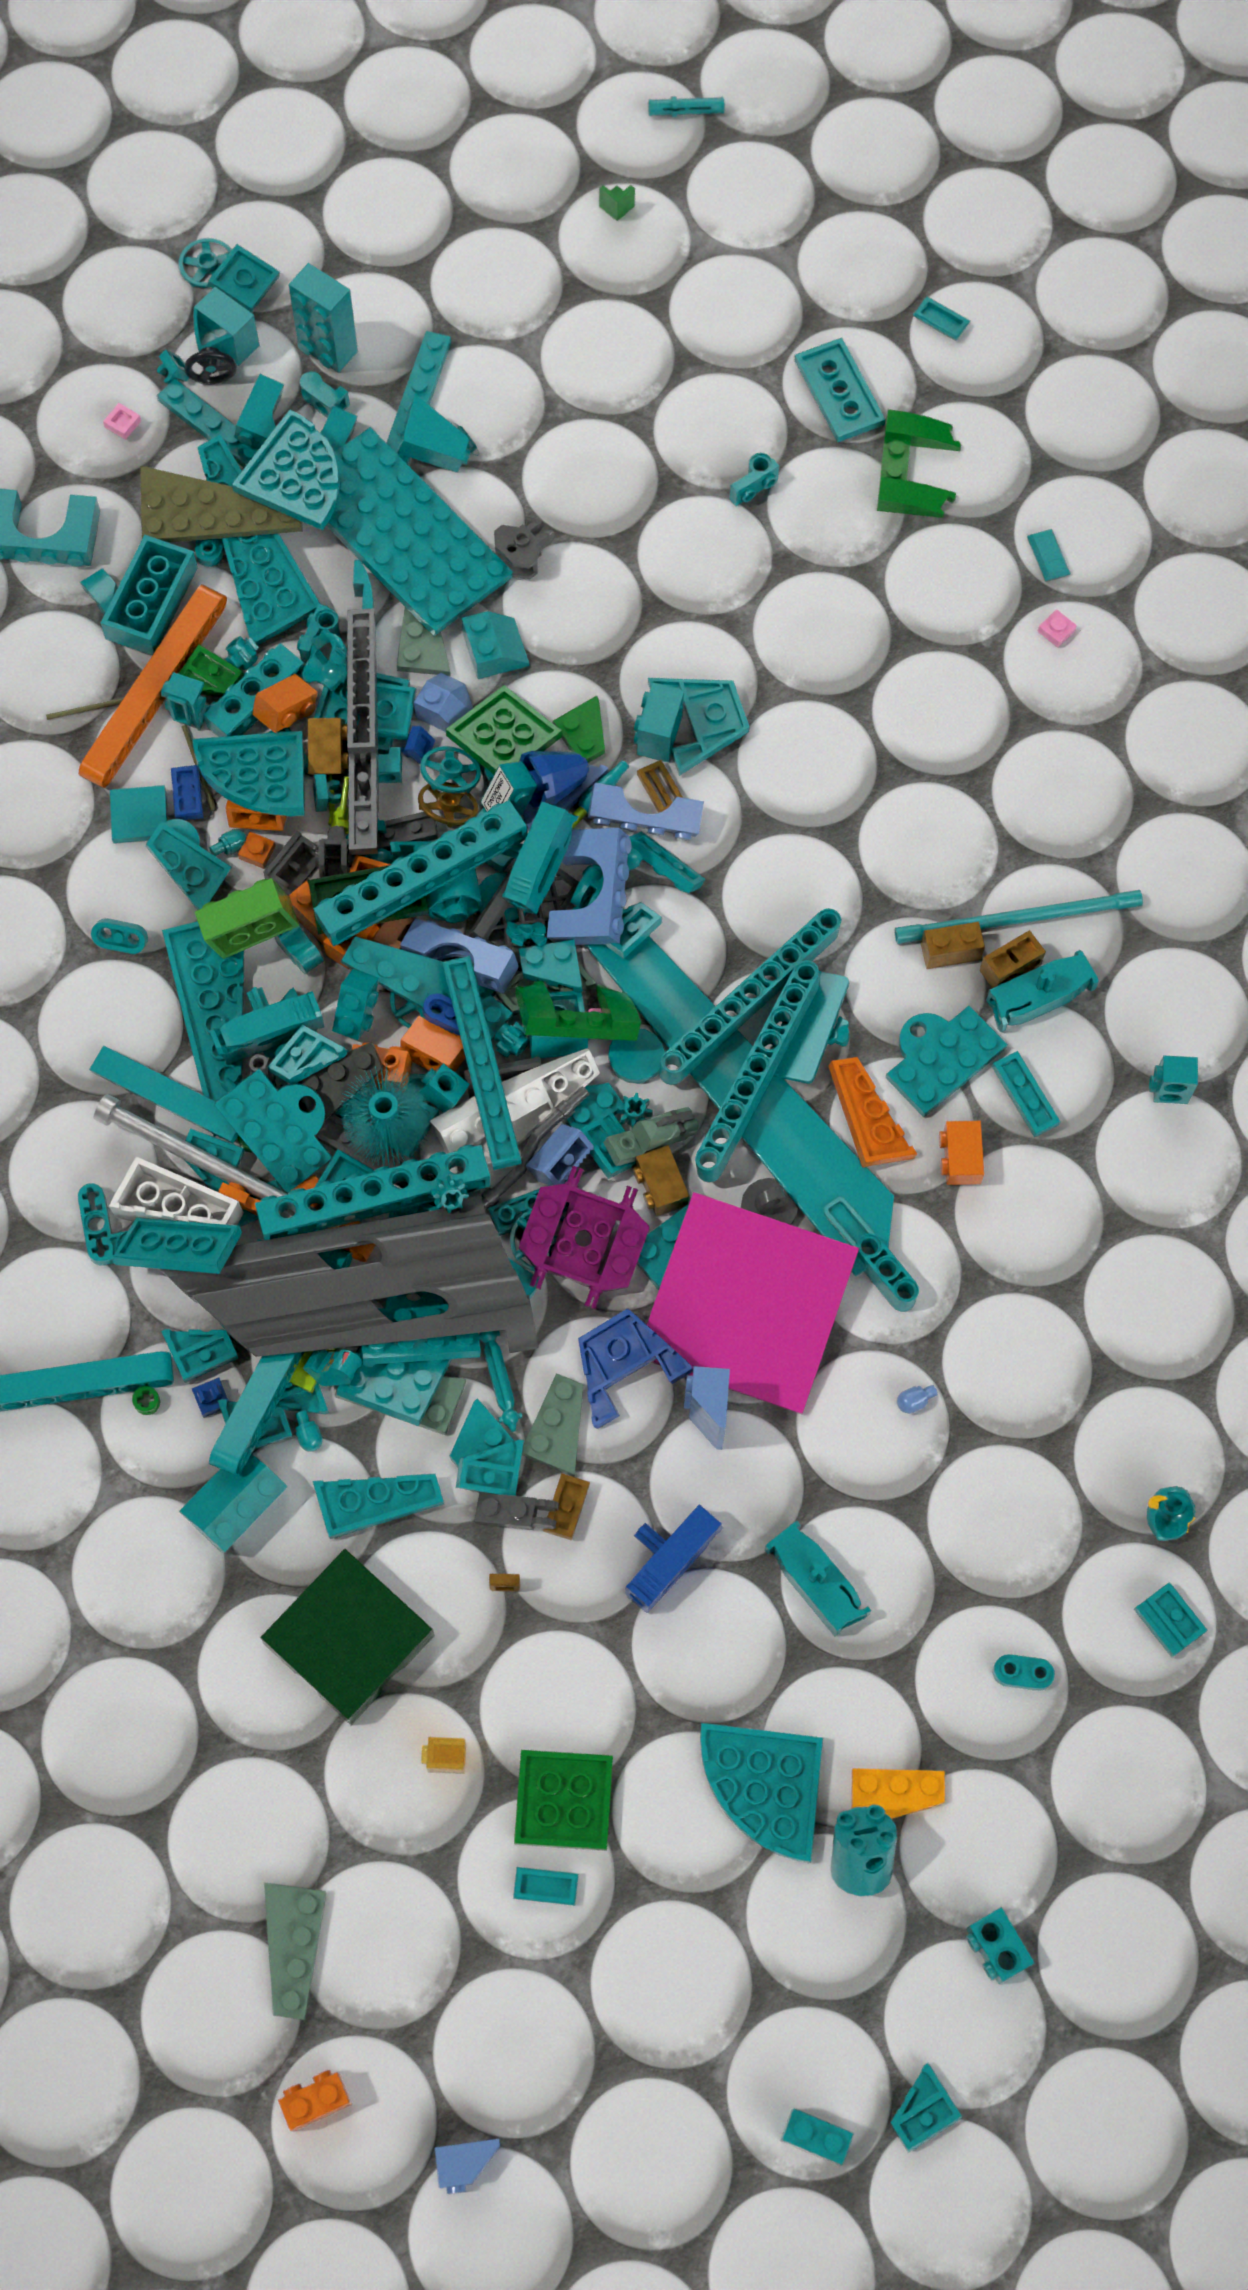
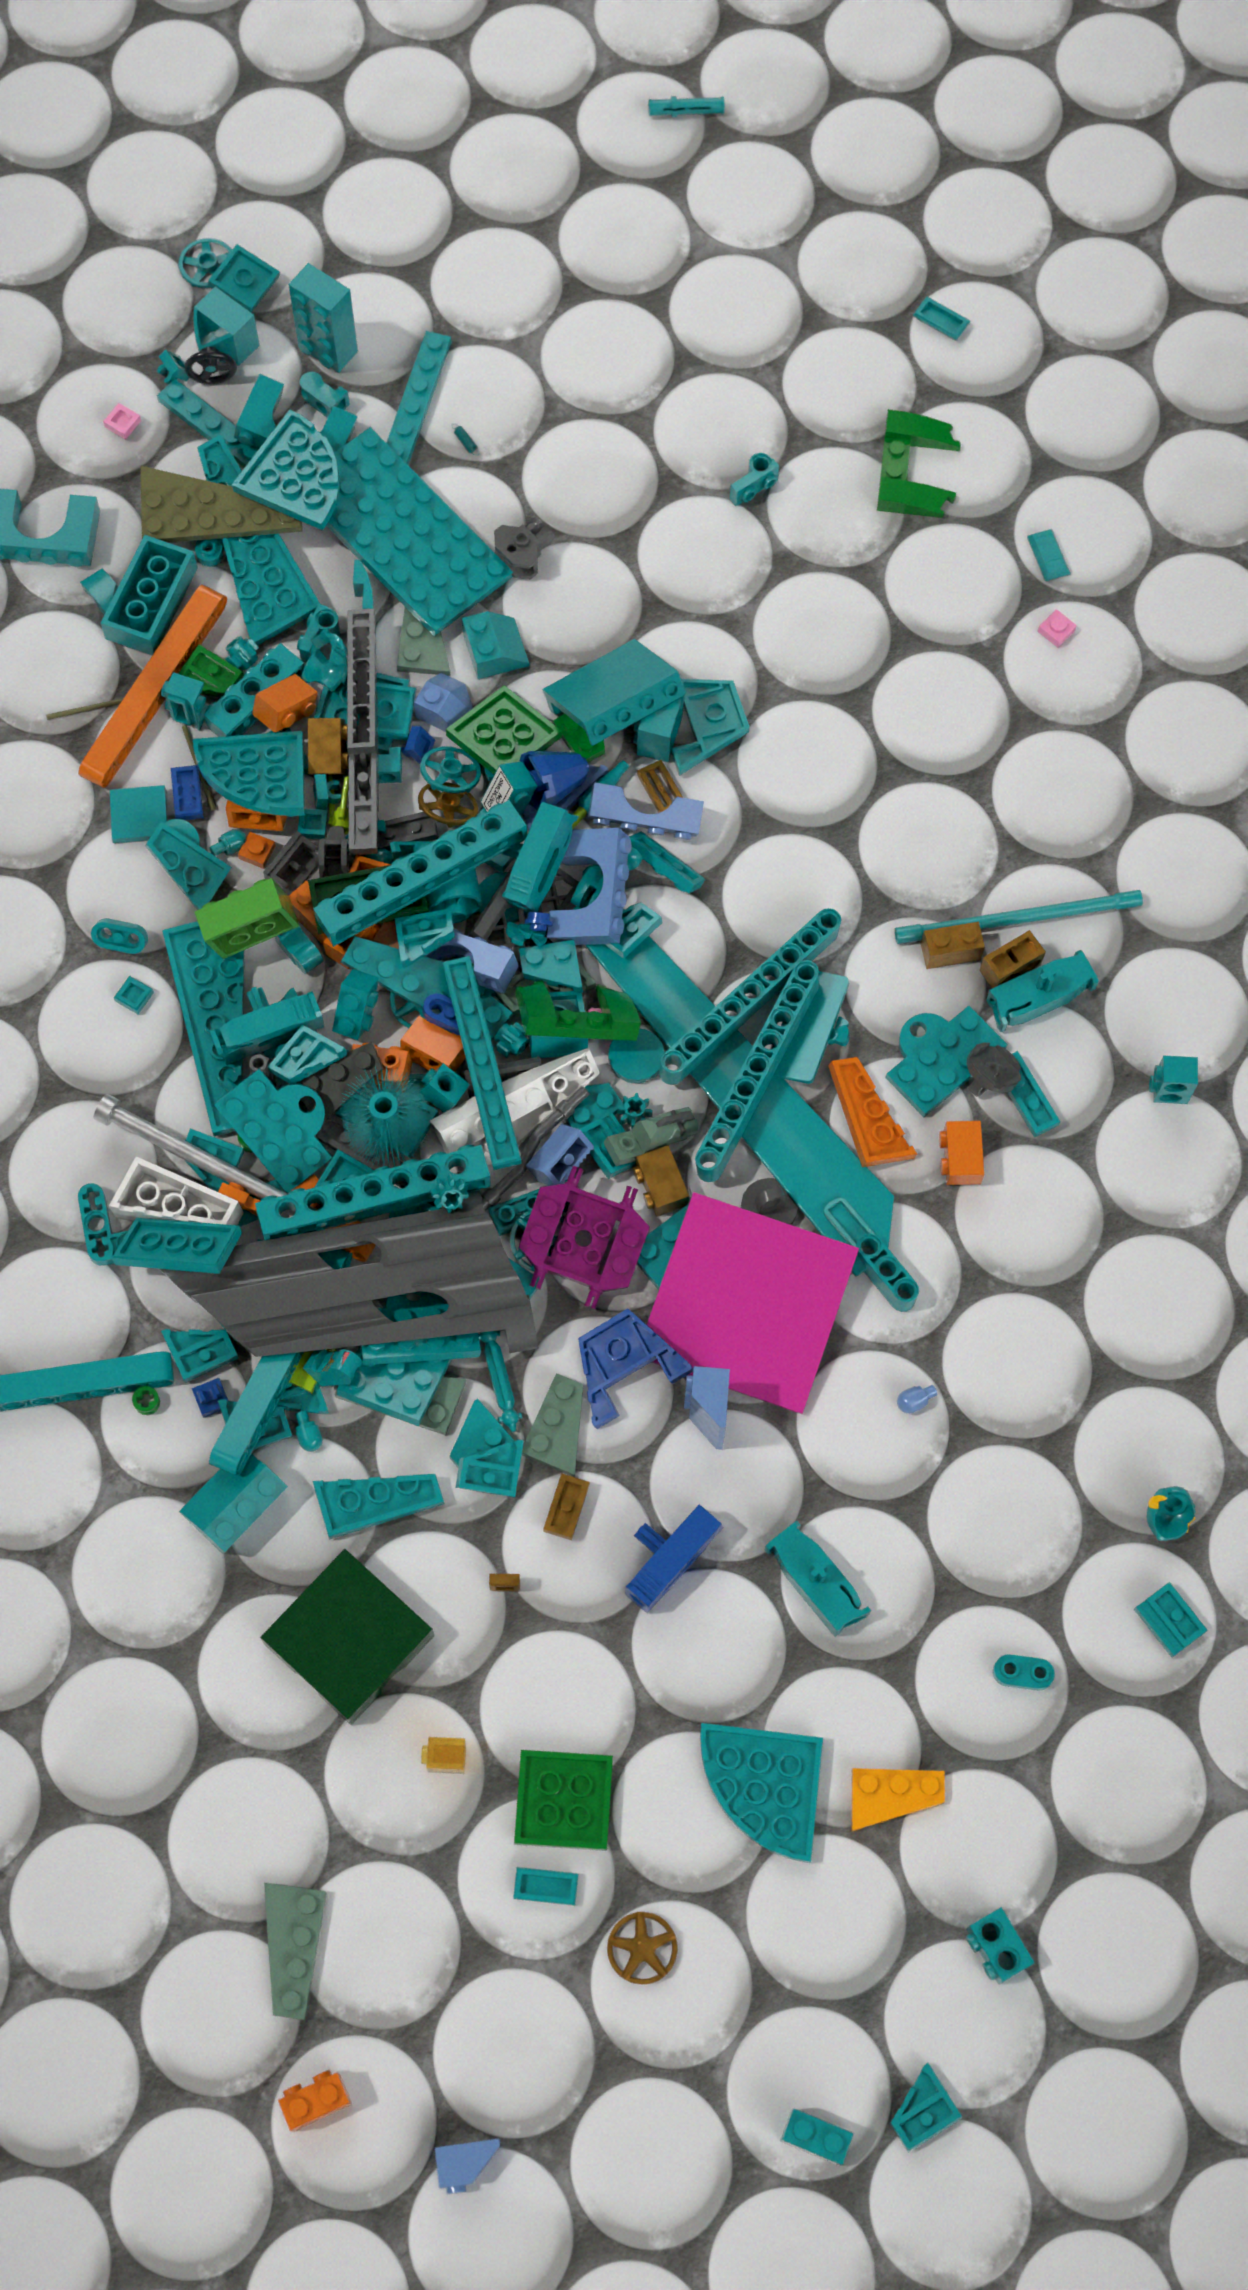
teal tile [89,1045,238,1144] -> none
teal slope [397,395,471,473] -> none
dark grey hinge [474,1493,559,1530] -> none
green panel [599,185,635,221] -> none
teal plate [794,337,886,443] -> none
teal cylinder [830,1805,897,1896] -> none
none -> teal tile [114,976,154,1015]
none -> teal plate [298,809,328,839]
none -> teal wing [395,908,455,968]
none -> blue plate [524,912,553,932]
none -> teal panel [542,639,686,746]
none -> pearl gold wheel [607,1912,678,1985]
none -> dark grey tile [966,1042,1022,1097]

